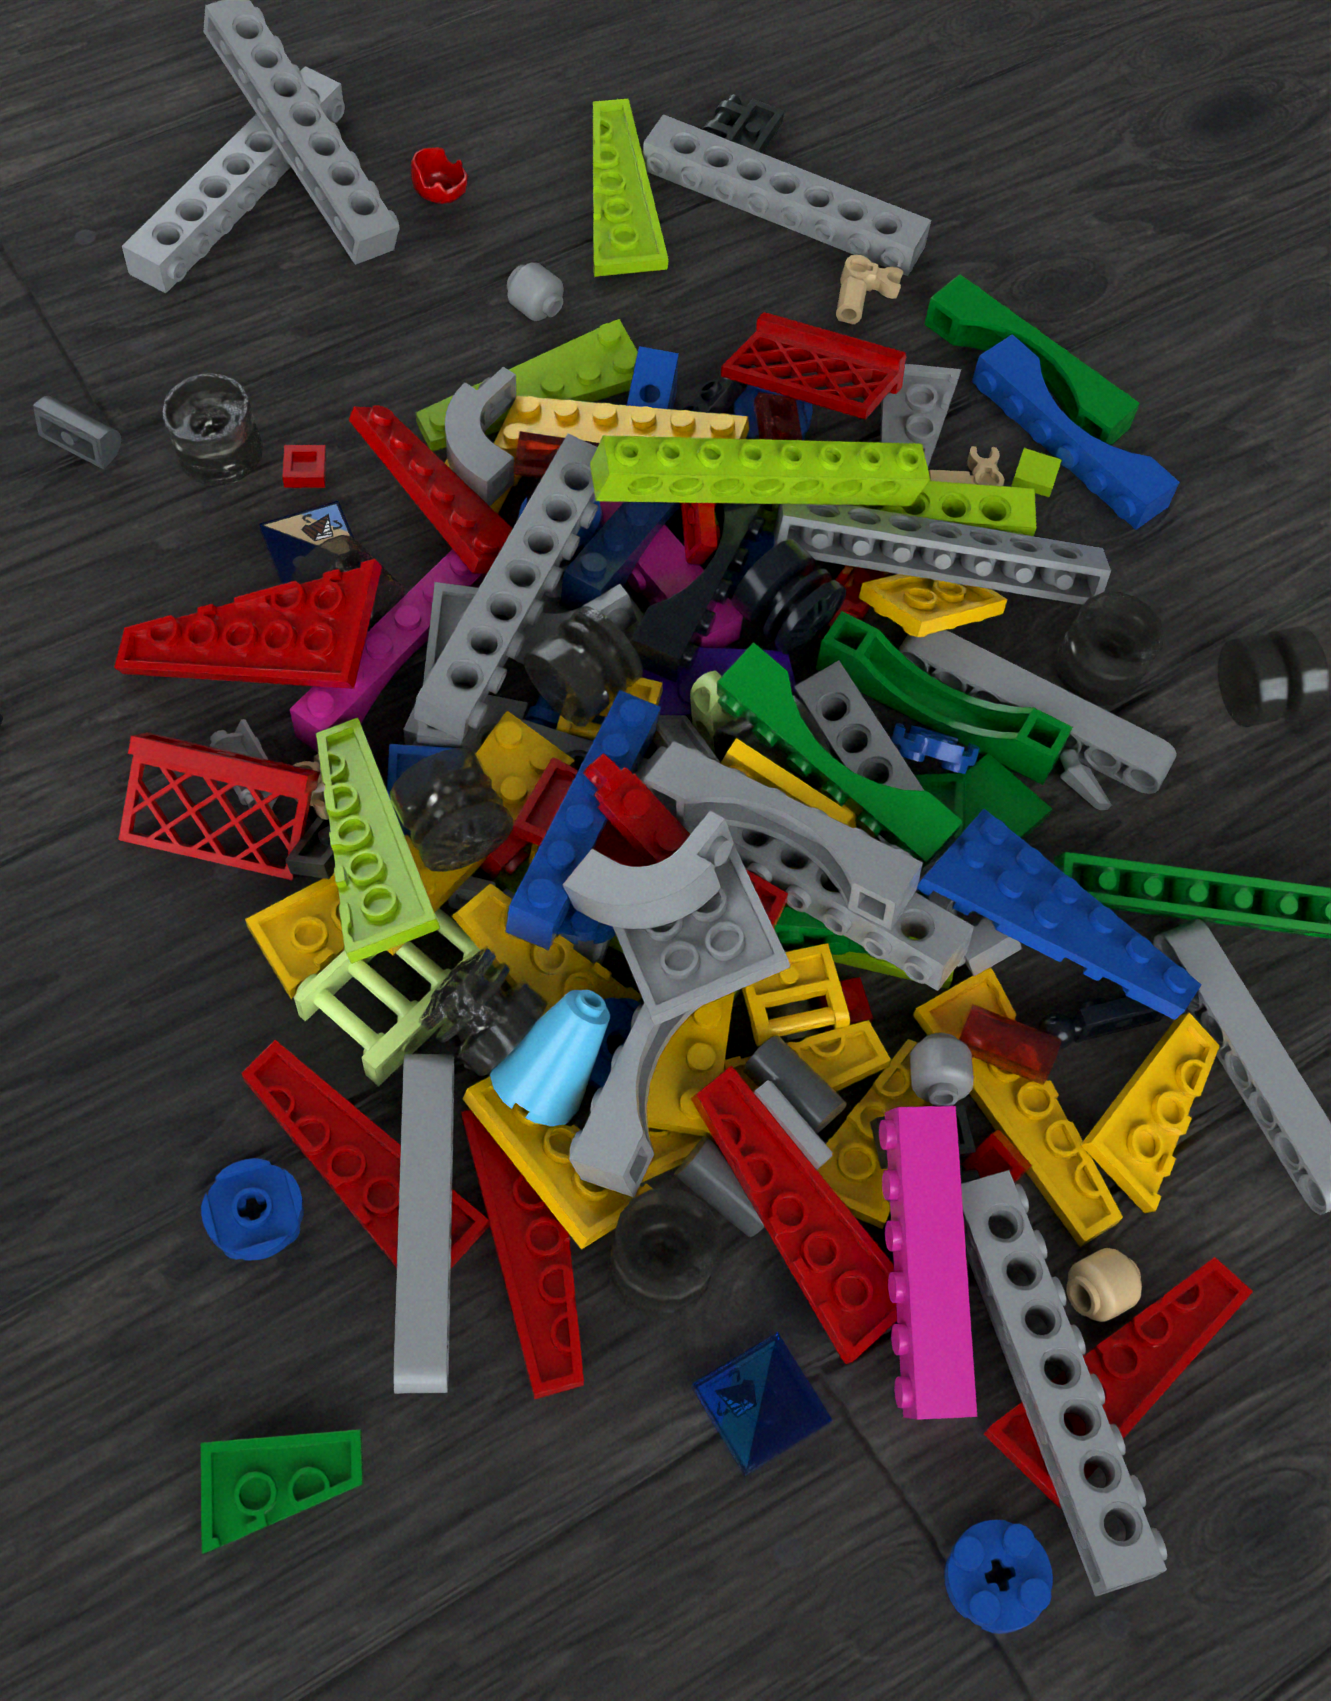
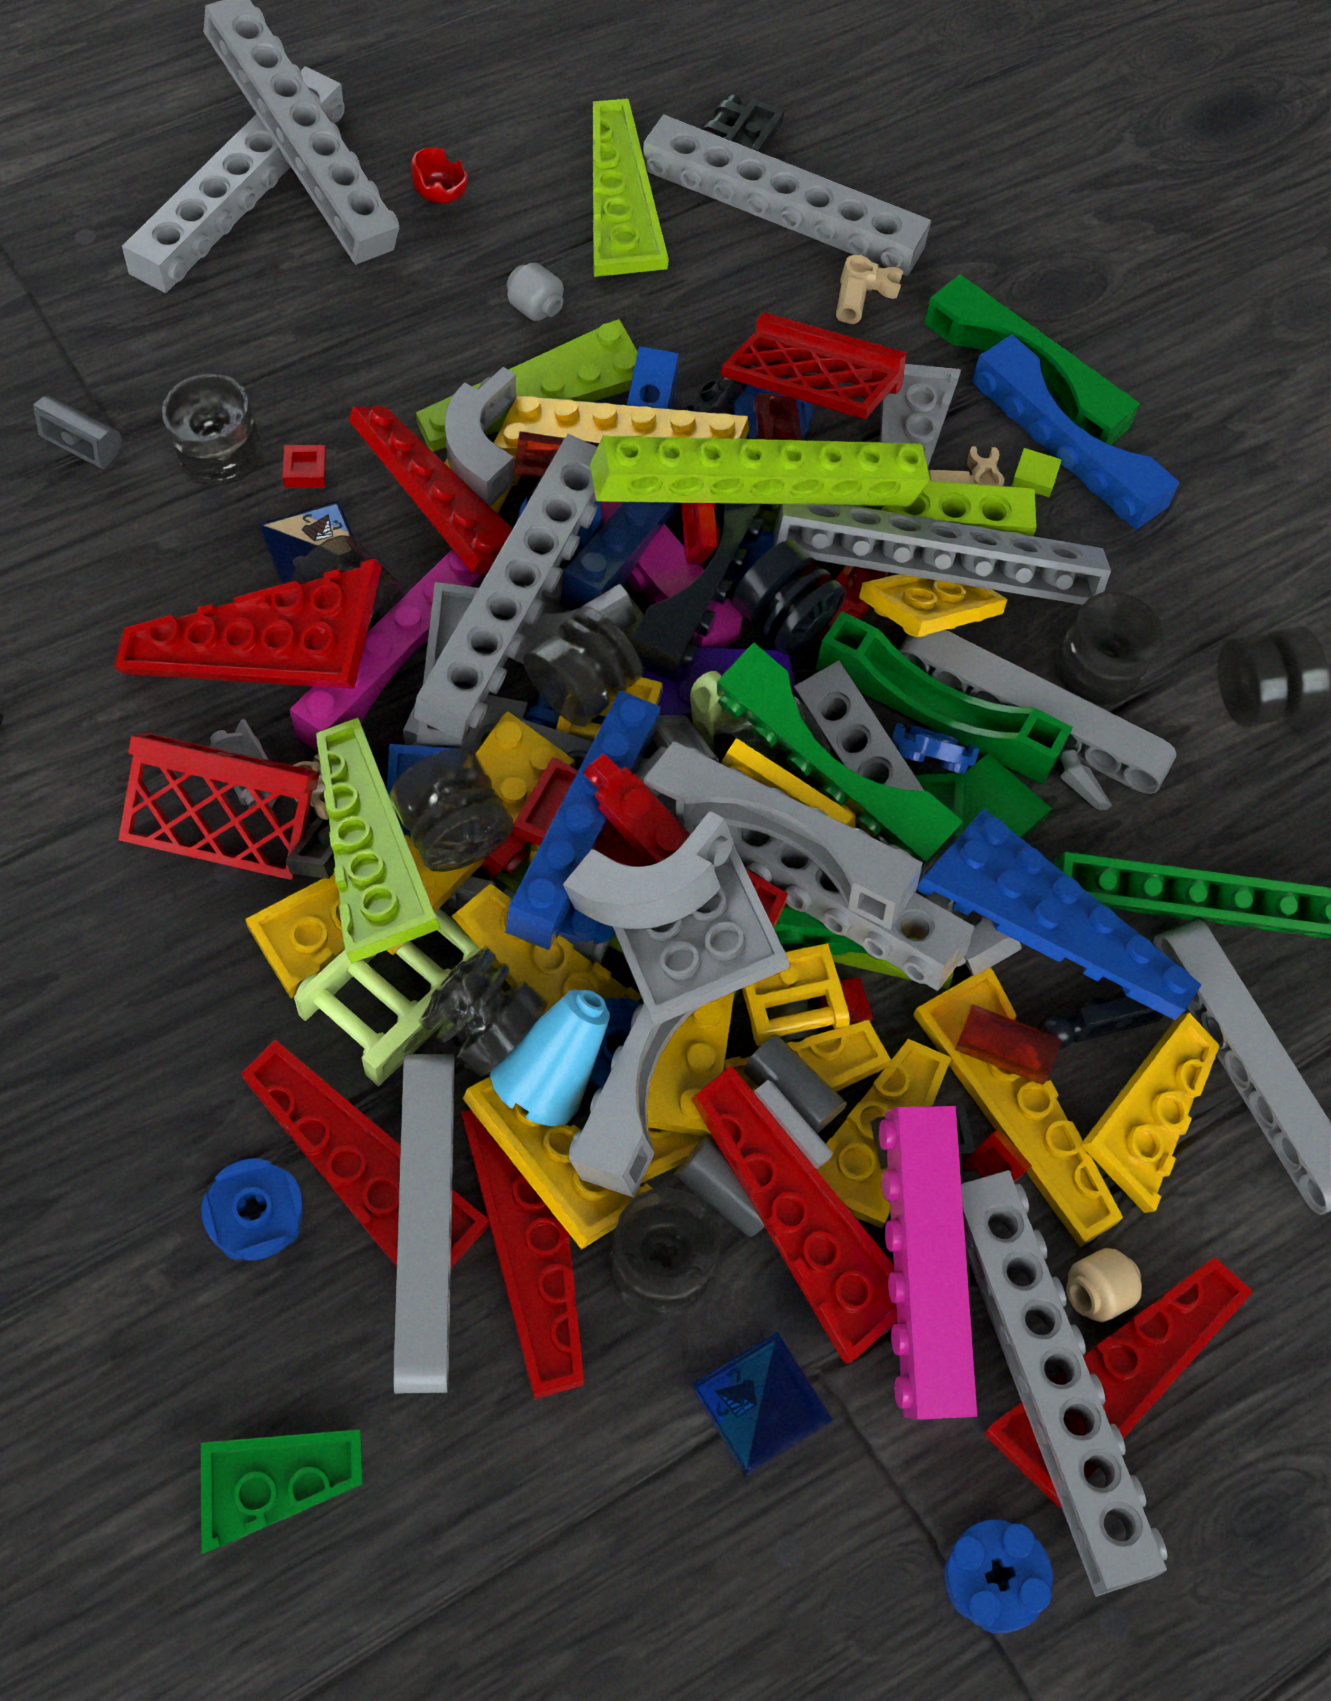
light grey head [910,1033,974,1106] -> none

